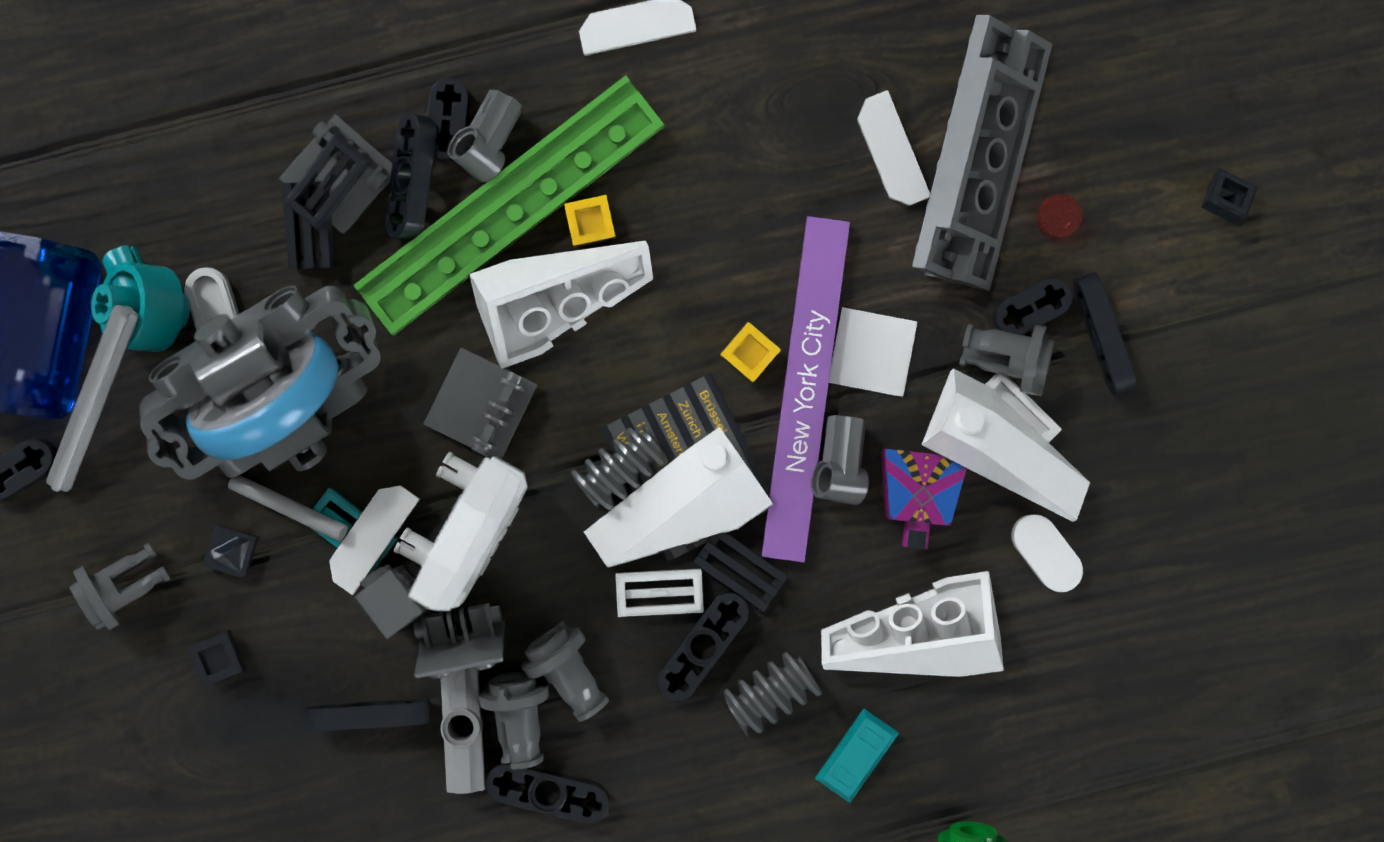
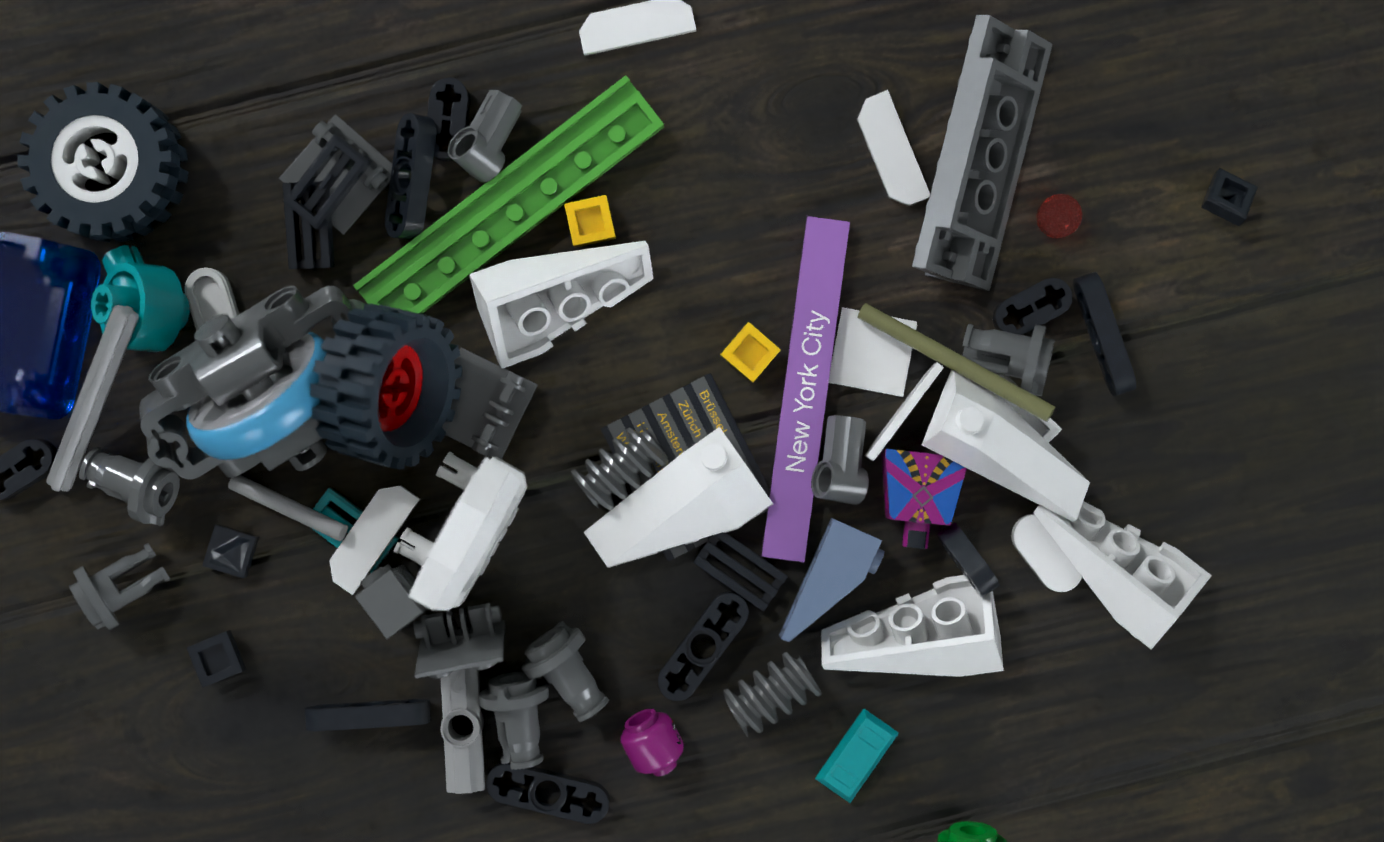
white tile [616,569,704,617] -> none
none -> black wheel [17,82,188,242]
none -> dark grey piece [79,447,180,526]
none -> black wheel [310,304,462,469]
none -> magenta head [620,709,684,776]
none -> sand blue slope [779,518,884,642]
none -> olive piece [858,303,1056,422]
none -> white piece [865,362,944,461]
none -> black beam [936,522,1000,598]
none -> white wedge [1033,501,1211,649]

